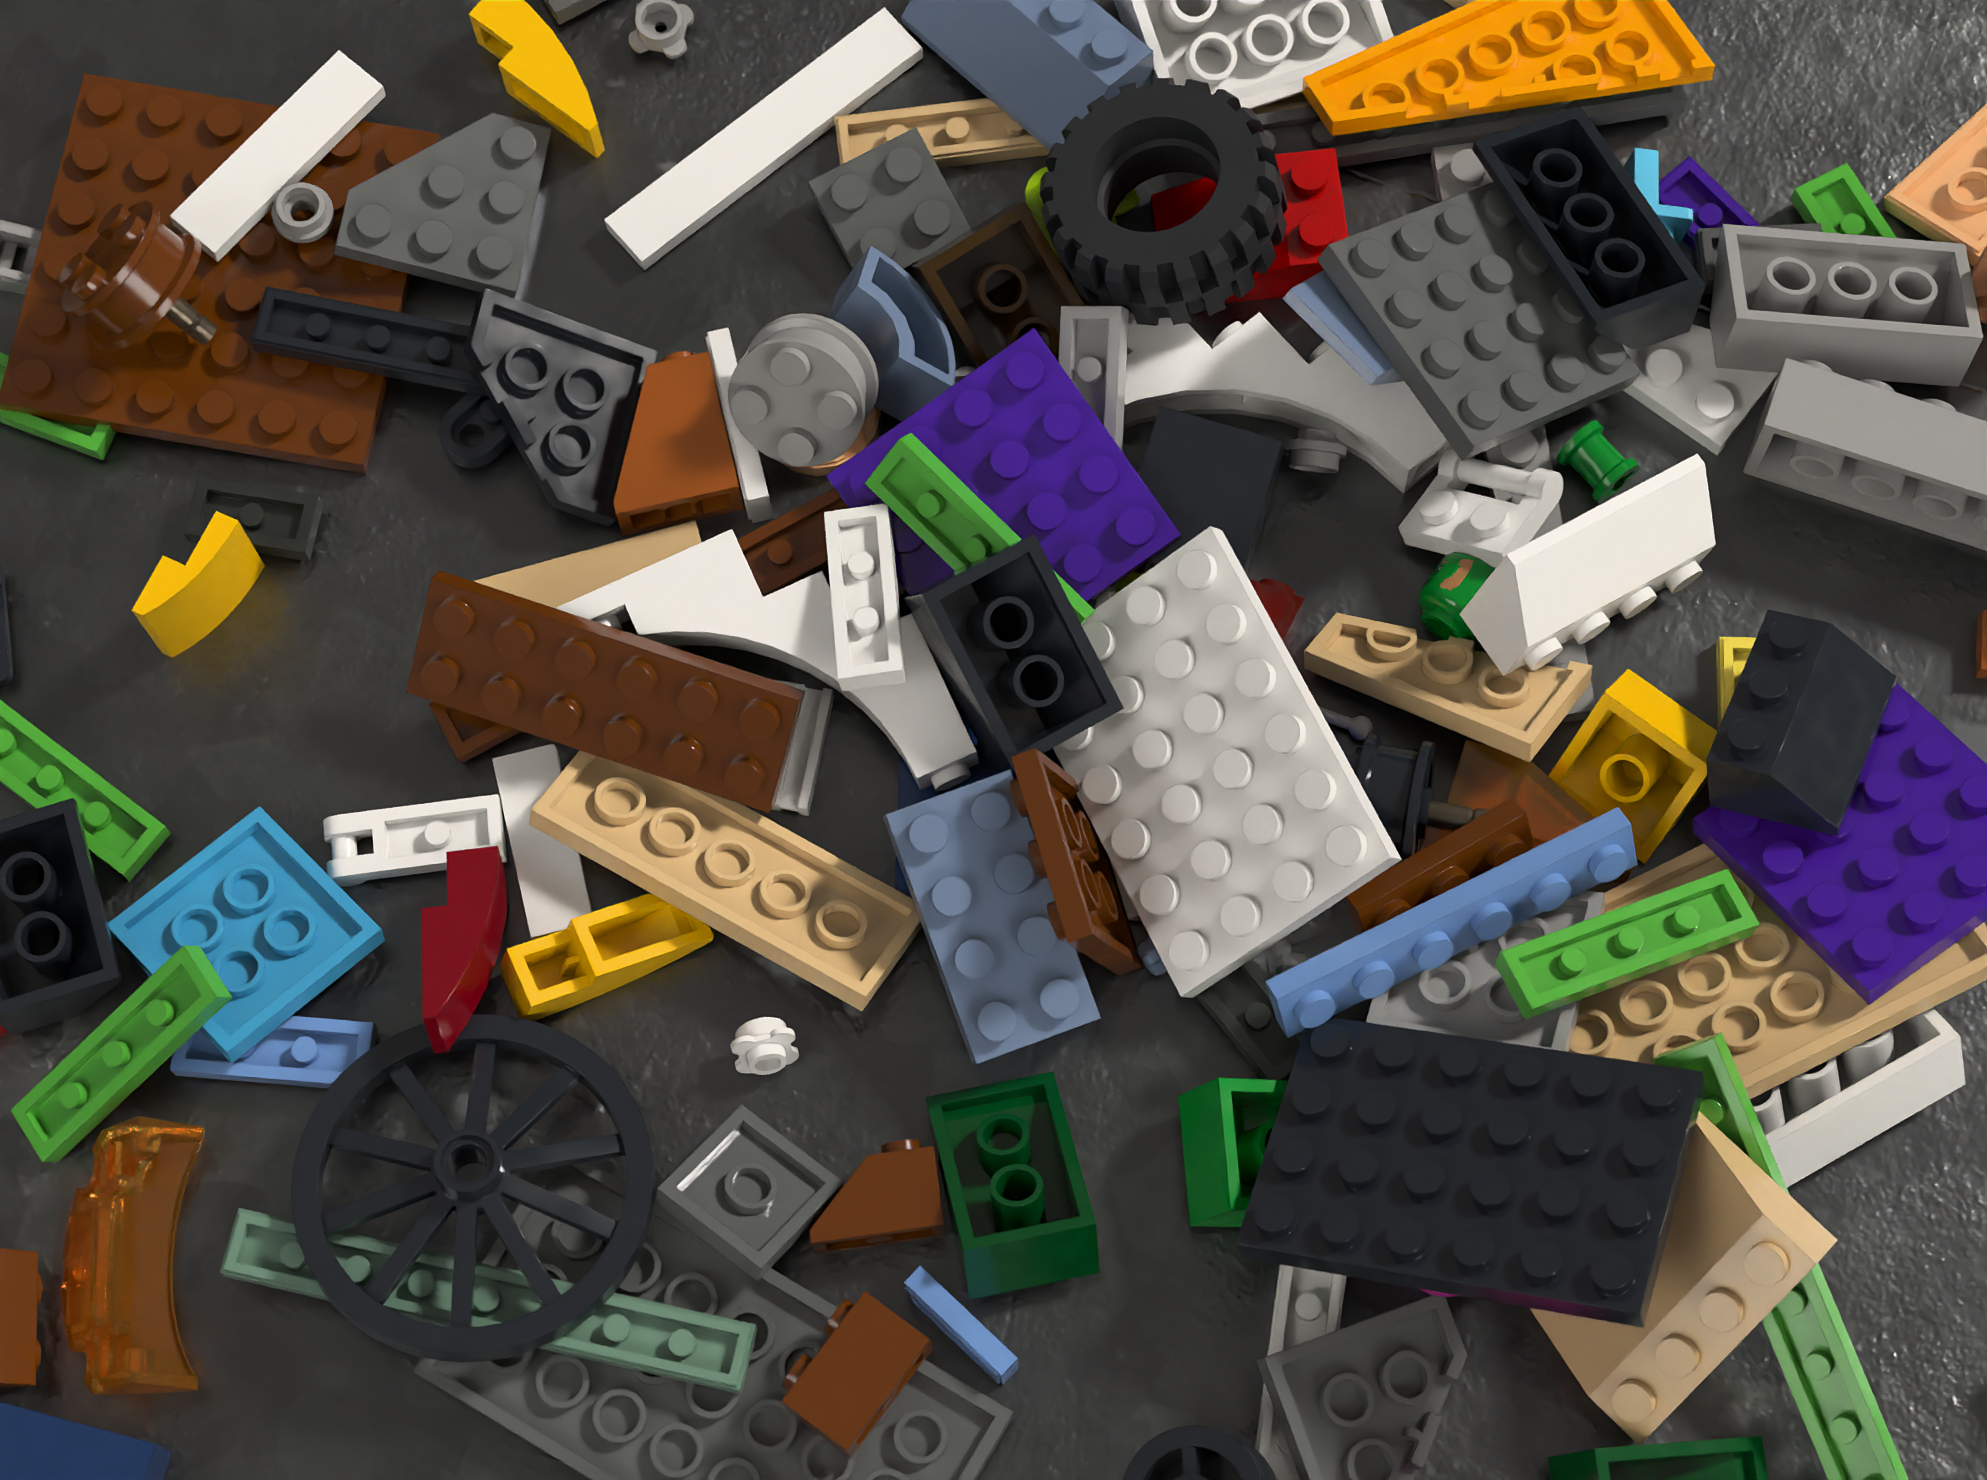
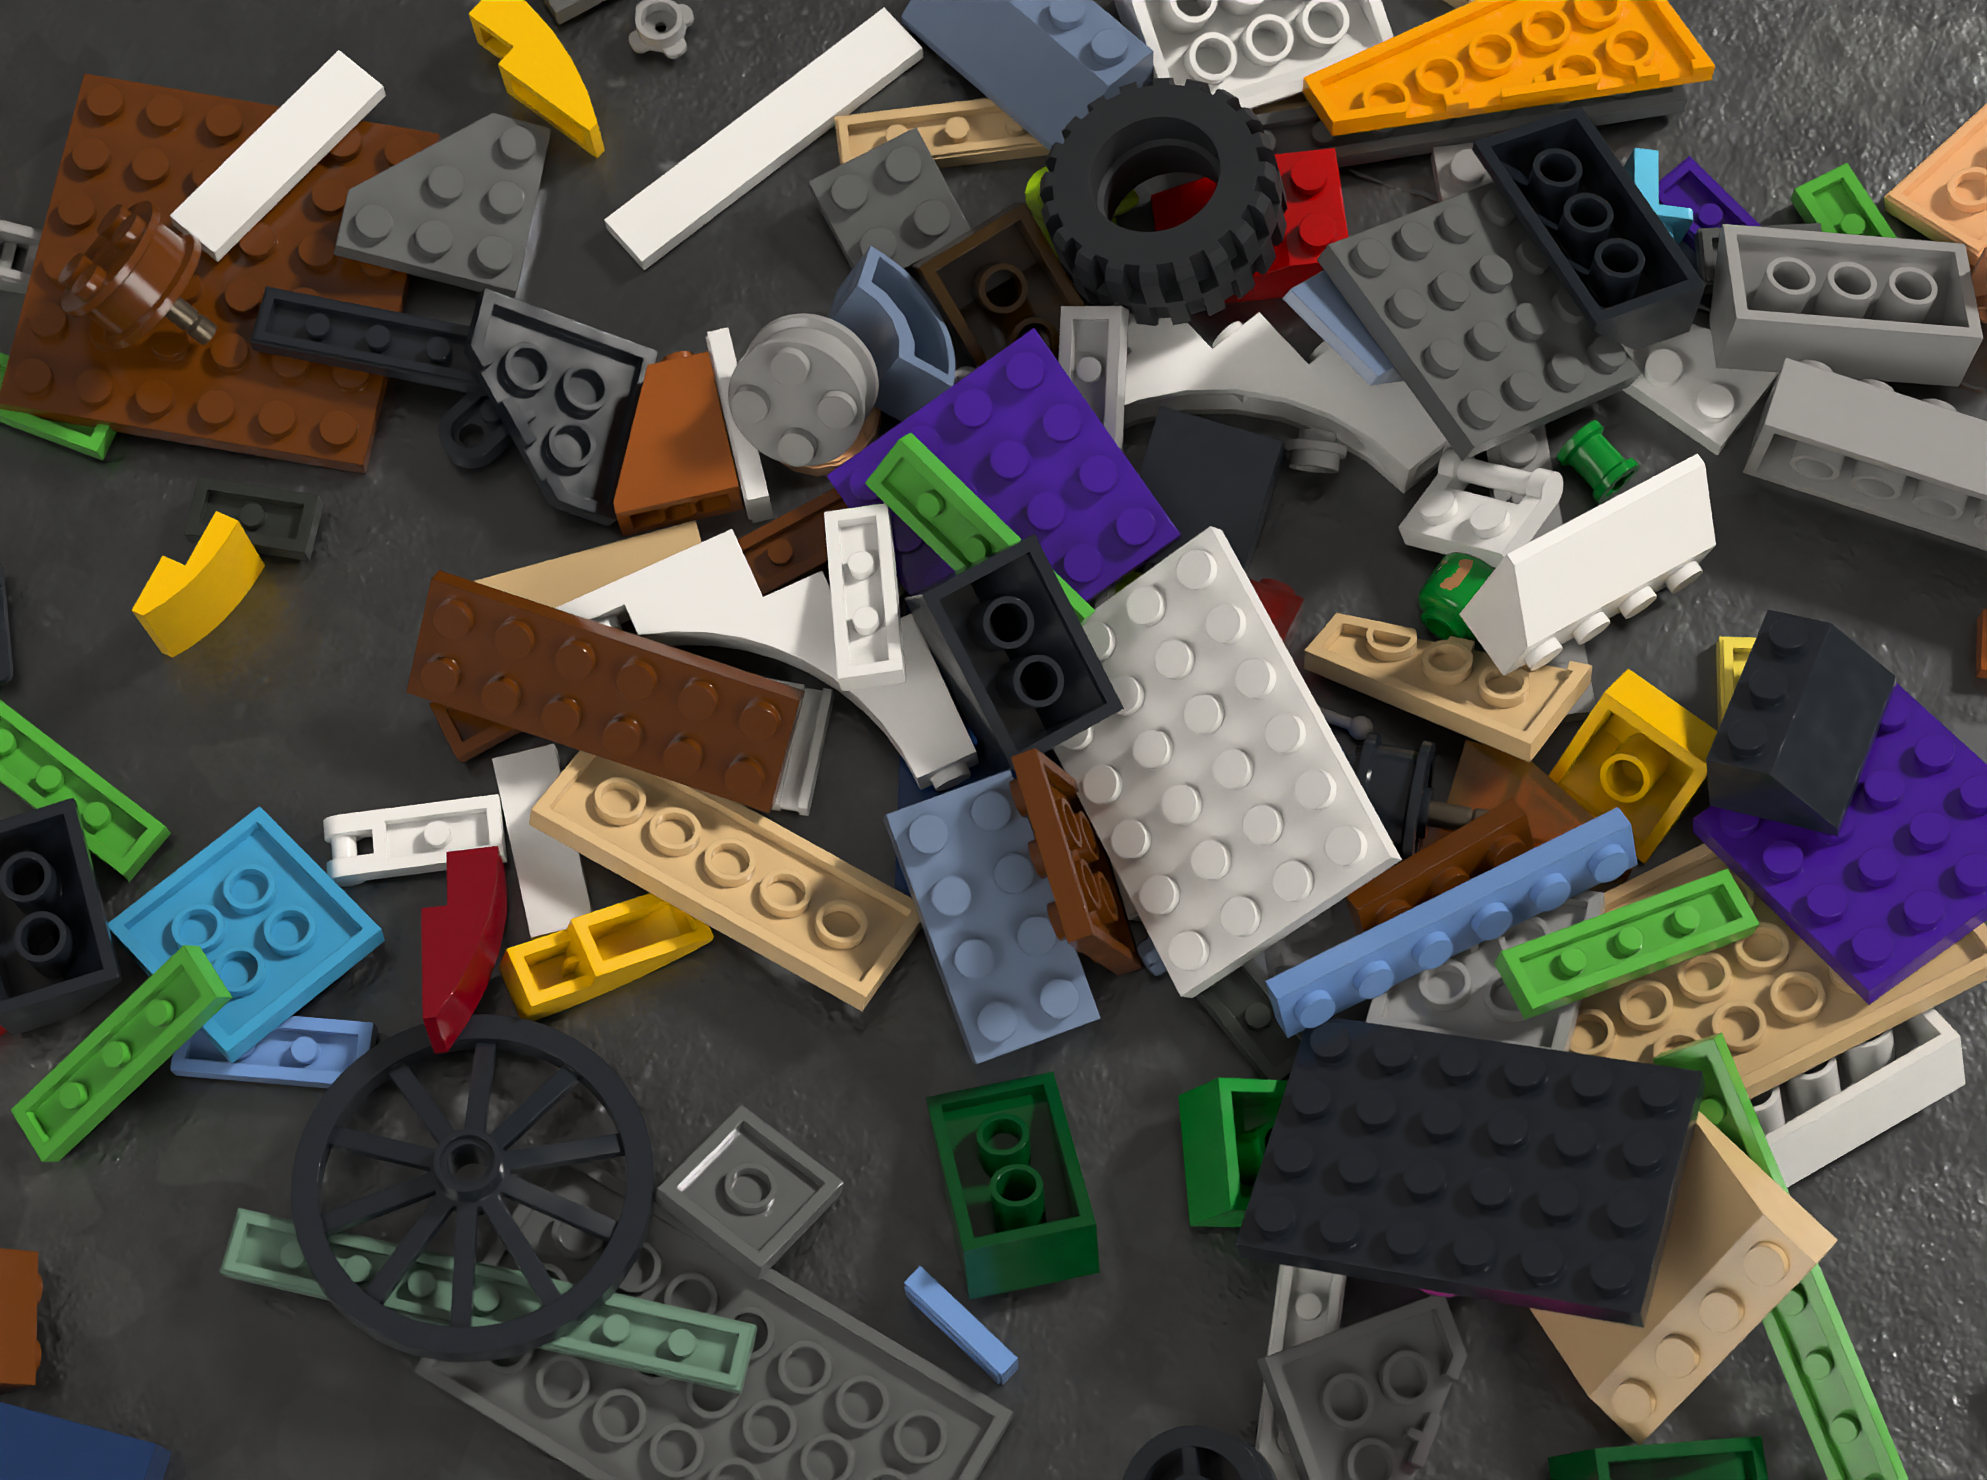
clear orange windscreen [61,1116,205,1395] -> none
light grey plate [272,182,334,243] -> none
white plate [730,1017,799,1075] -> none
reddish brown brick [781,1291,933,1459] -> none
reddish brown slope [810,1139,946,1255] -> none

